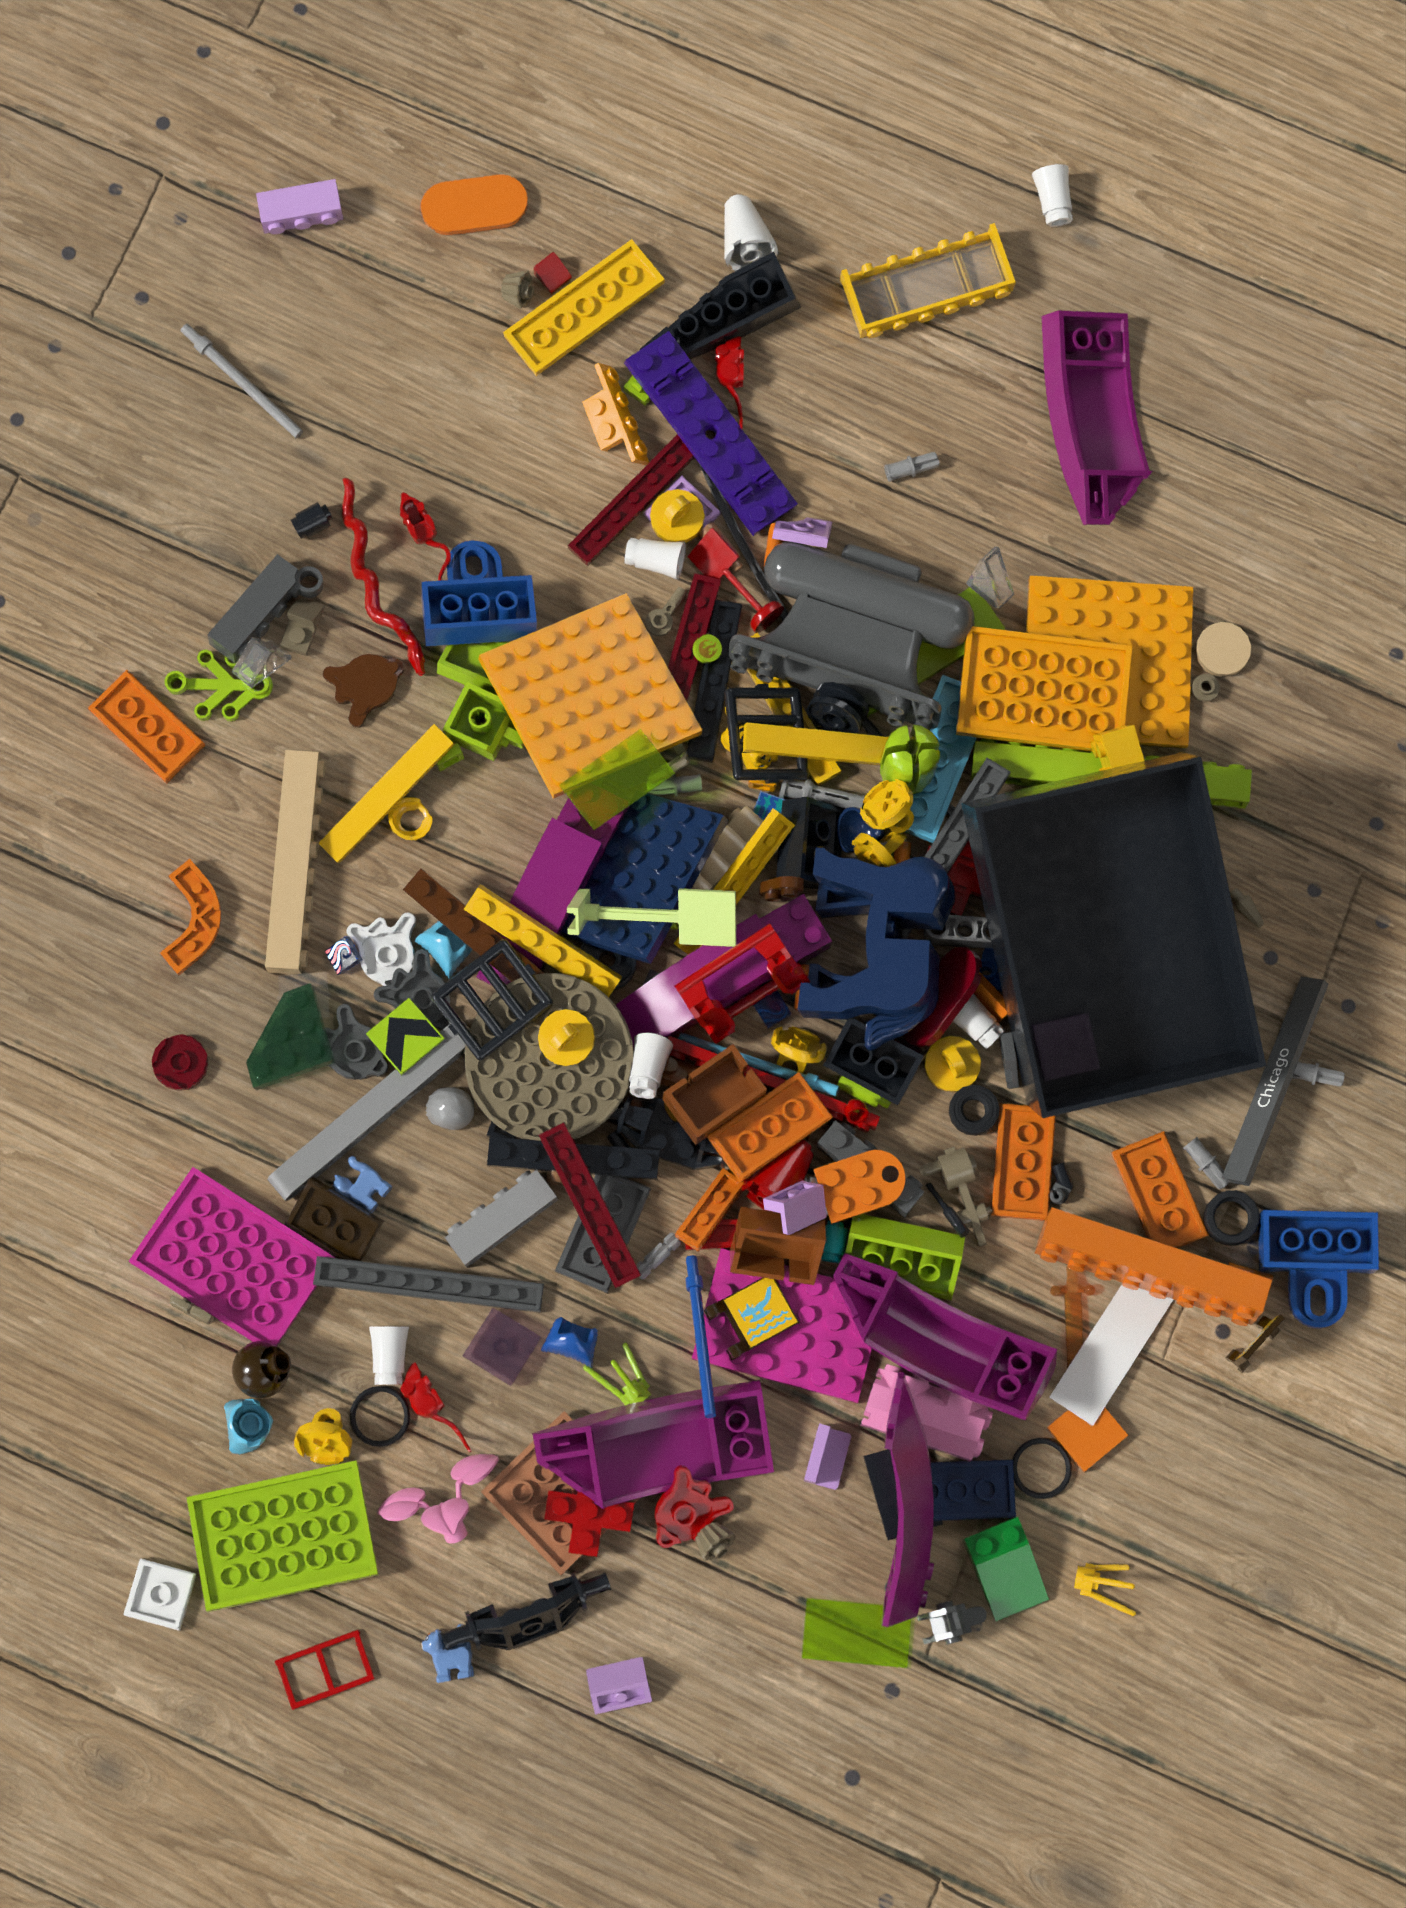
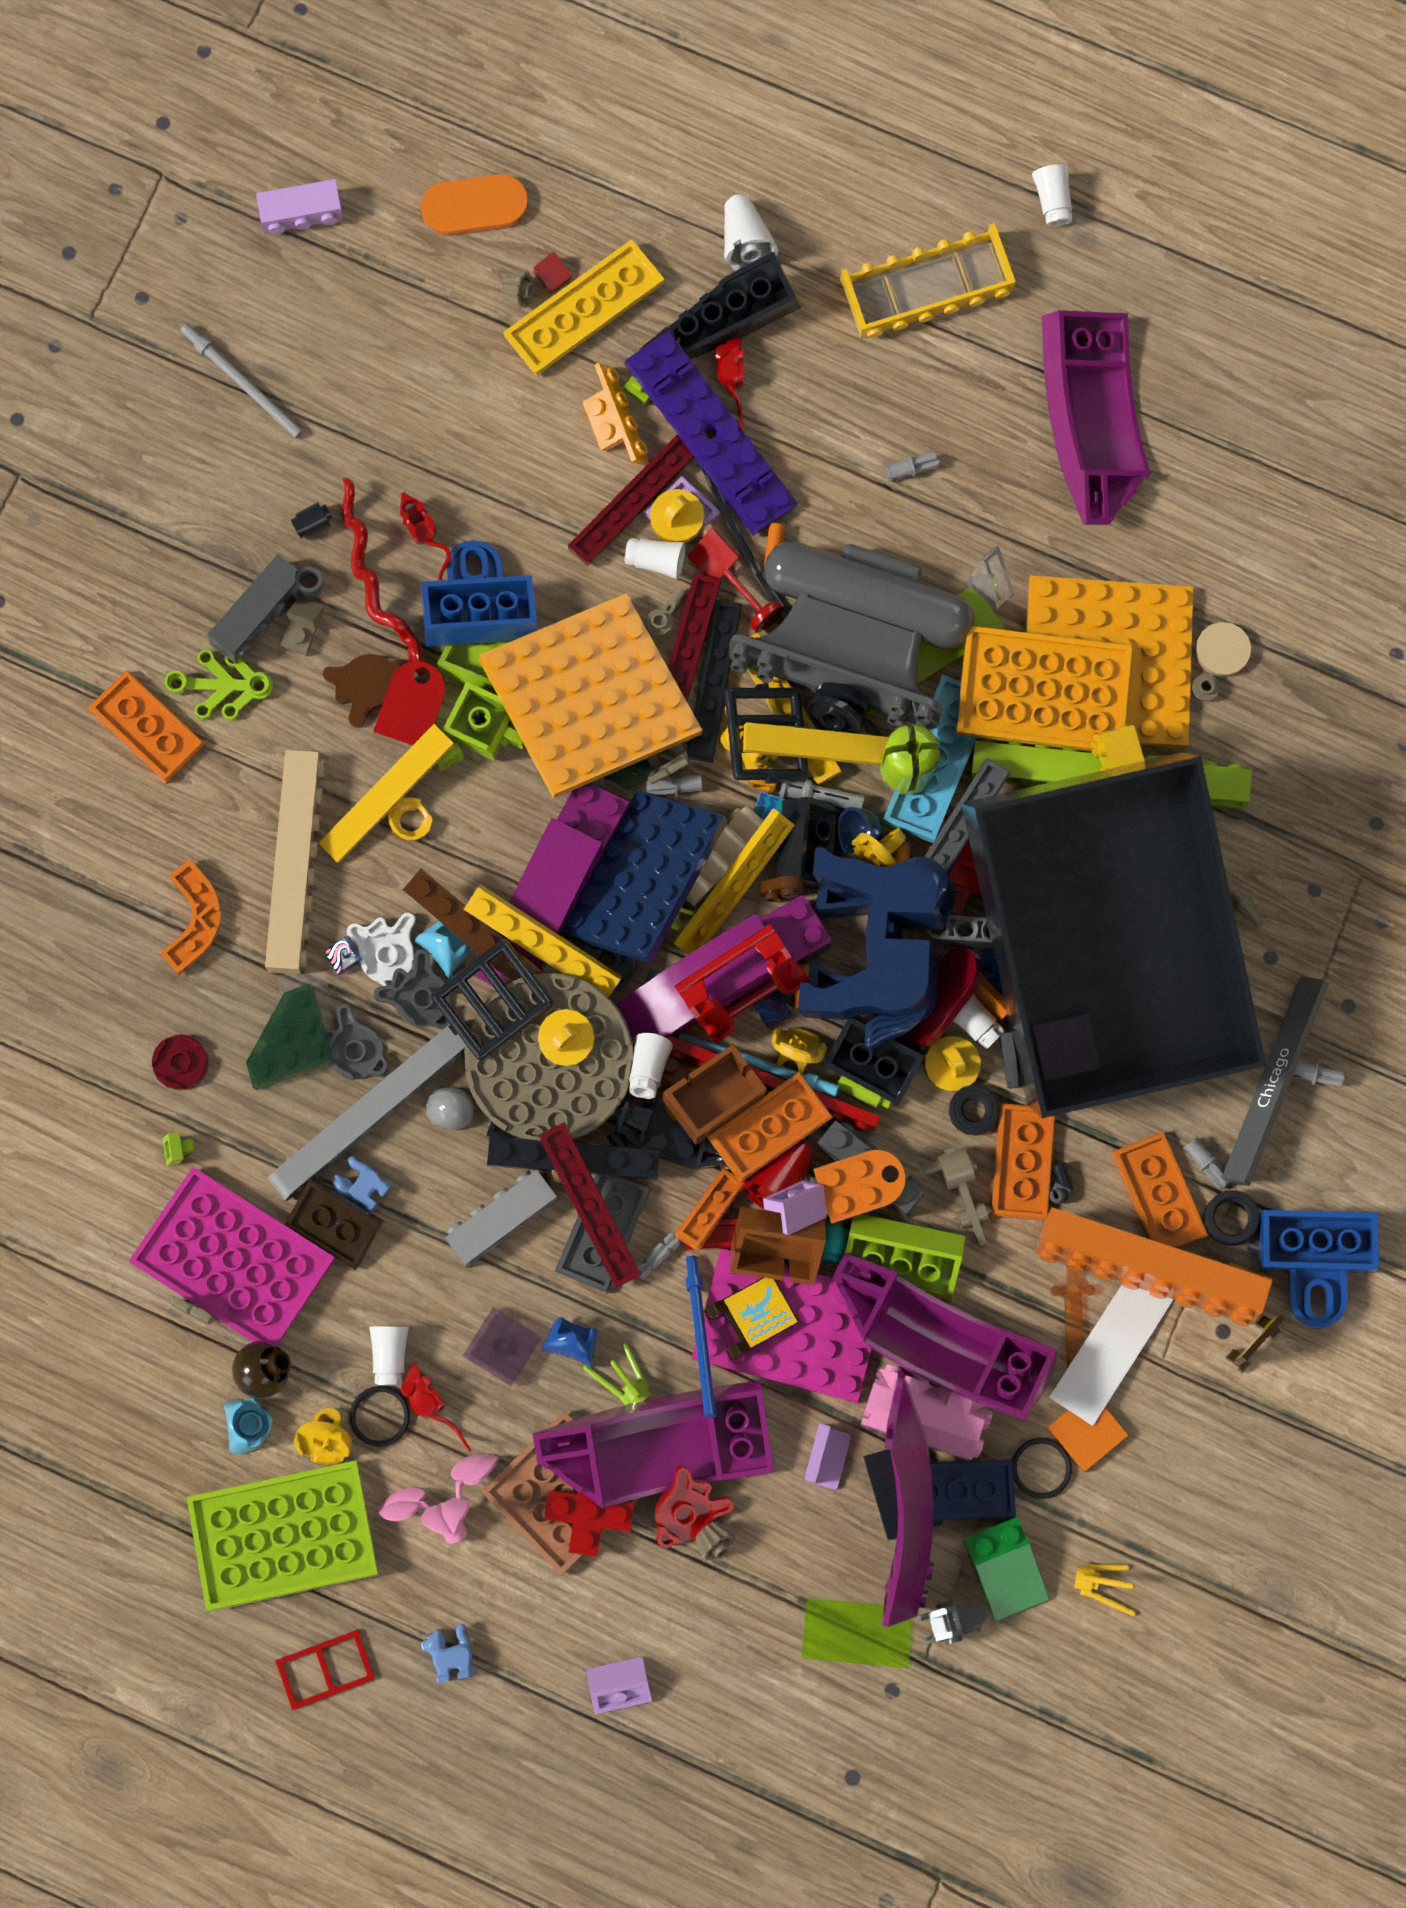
white tile [123,1558,197,1631] -> none
clear slope [232,637,291,688] -> none
dark grey tile [313,1256,544,1313] -> none
lime piece [366,998,445,1076] -> none
black plate [441,1572,611,1651] -> none
clear neon green piece [559,729,675,830] -> none
yellowish green piece [567,889,737,947] -> none
lime tile [693,635,722,663] -> none
lavender tile [772,517,832,548] -> none
red hinge [844,1099,869,1124] -> none
yellow tile [860,779,914,833] -> none
black piece [925,1183,970,1238] -> none
none -> lime tile [162,1132,195,1166]
none -> red tile [373,661,445,746]

